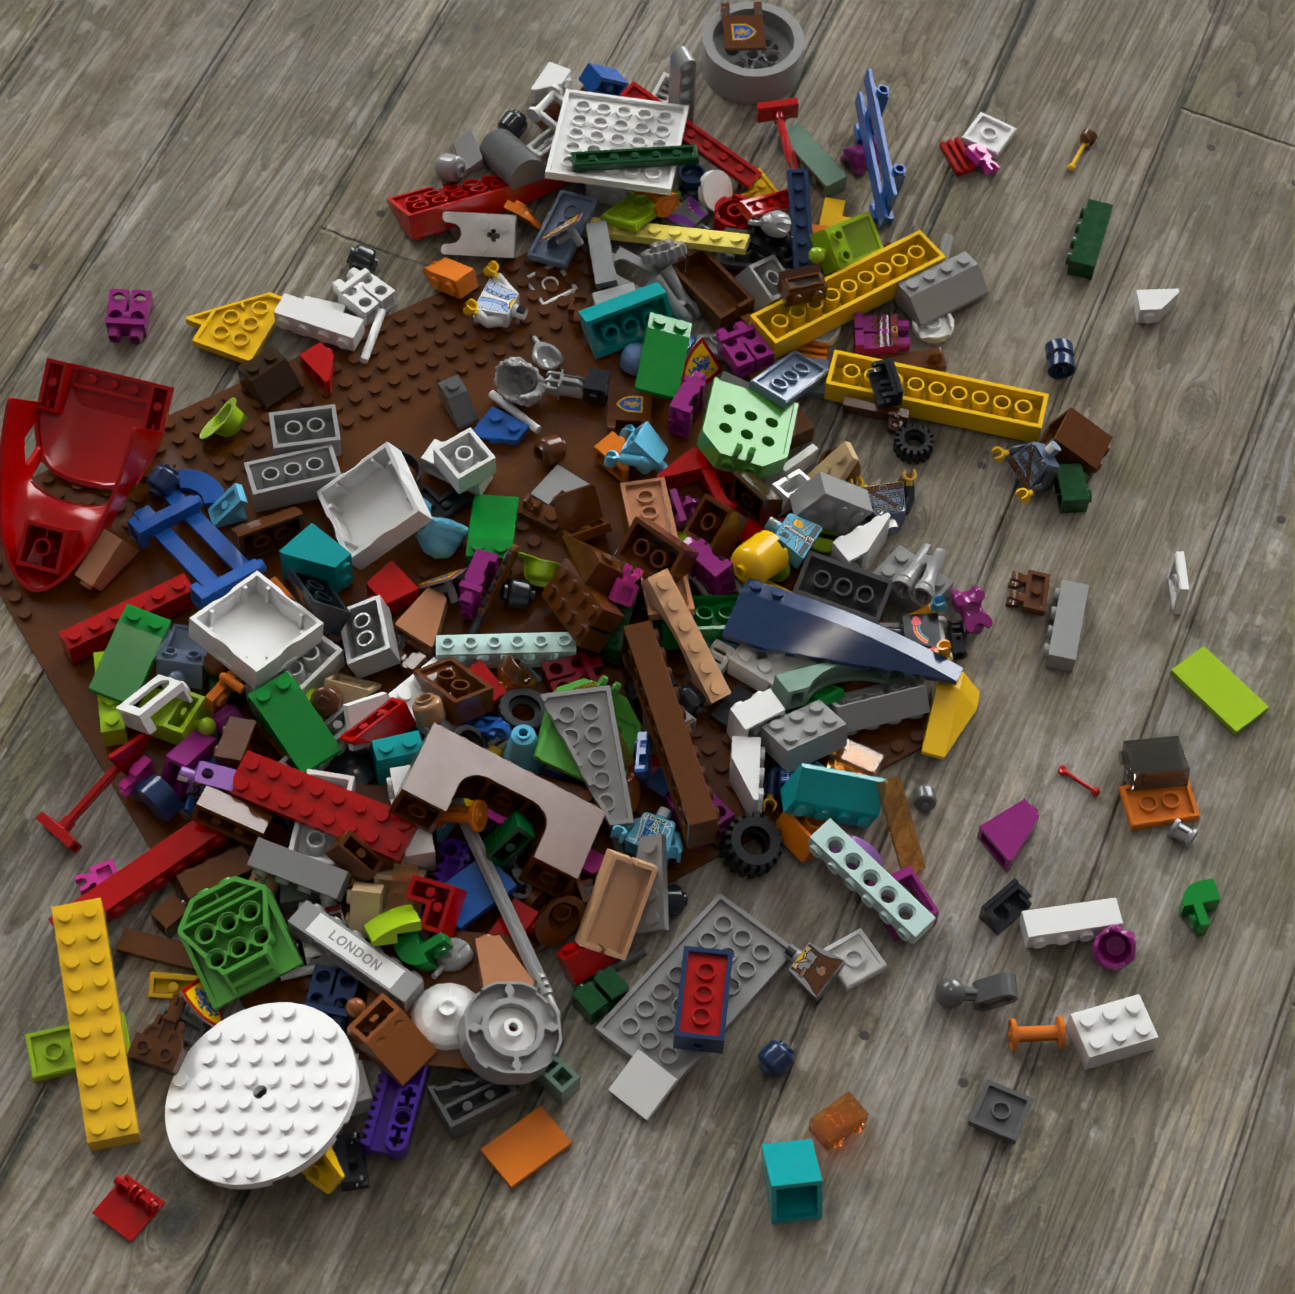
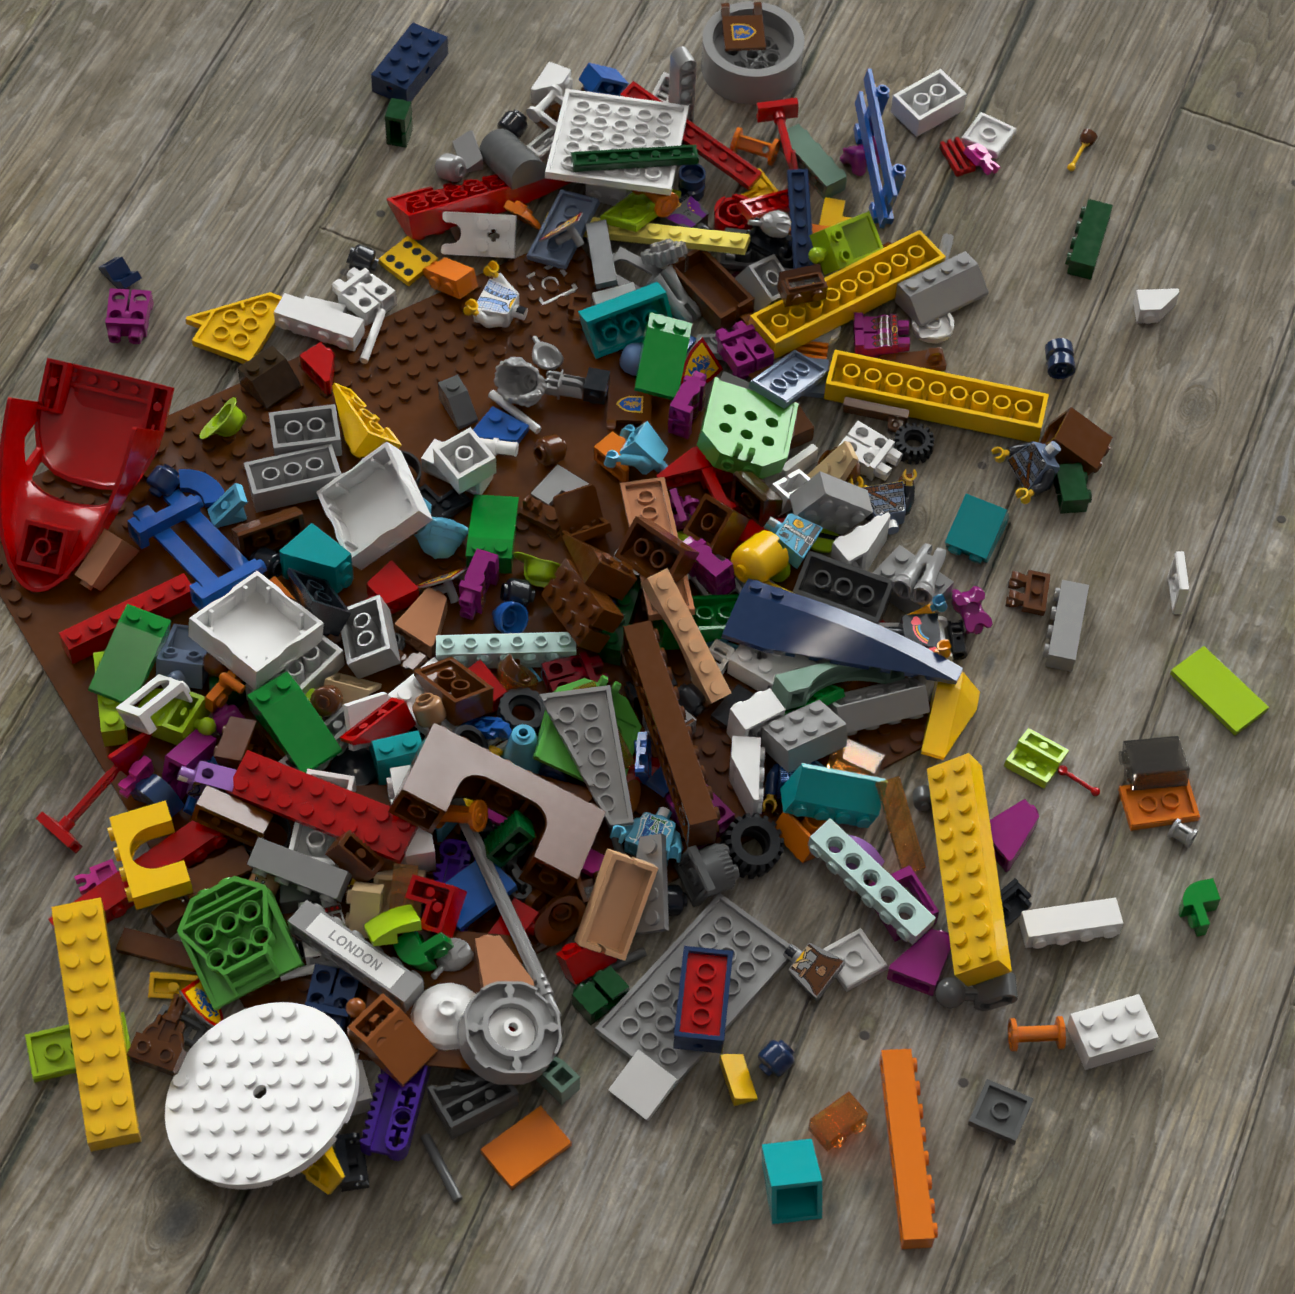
red hinge [92,1174,165,1242] -> none
reddish brown sword [466,544,519,634] -> none
dark pink plate [608,563,643,608] -> none
white tile [698,170,733,212] -> none
black hinge [867,357,904,408] -> none
magenta hair [1092,924,1137,971] -> none
none -> dark blue slope [98,256,142,289]
none -> yellow arch [107,800,194,910]
none -> black head [249,547,282,580]
none -> yellow wedge [332,383,401,458]
none -> dark blue brick [371,22,448,102]
none -> yellow tile [378,236,438,287]
none -> dark green piece [385,98,413,148]
none -> dark grey bar [421,1133,463,1203]
none -> white pin [480,438,519,457]
none -> blue helmet [492,601,528,634]
none -> dark grey piece [674,843,740,907]
none -> yellow slope [719,1054,758,1106]
none -> orange hose [730,127,780,166]
none -> white hips [839,421,903,481]
none -> orange brick [879,1049,938,1249]
none -> magenta slope [887,929,951,997]
none -> white brick [891,69,967,137]
none -> yellow brick [927,753,1012,987]
none -> teal slope [945,493,1009,564]
none -> lime slope [1004,728,1069,789]

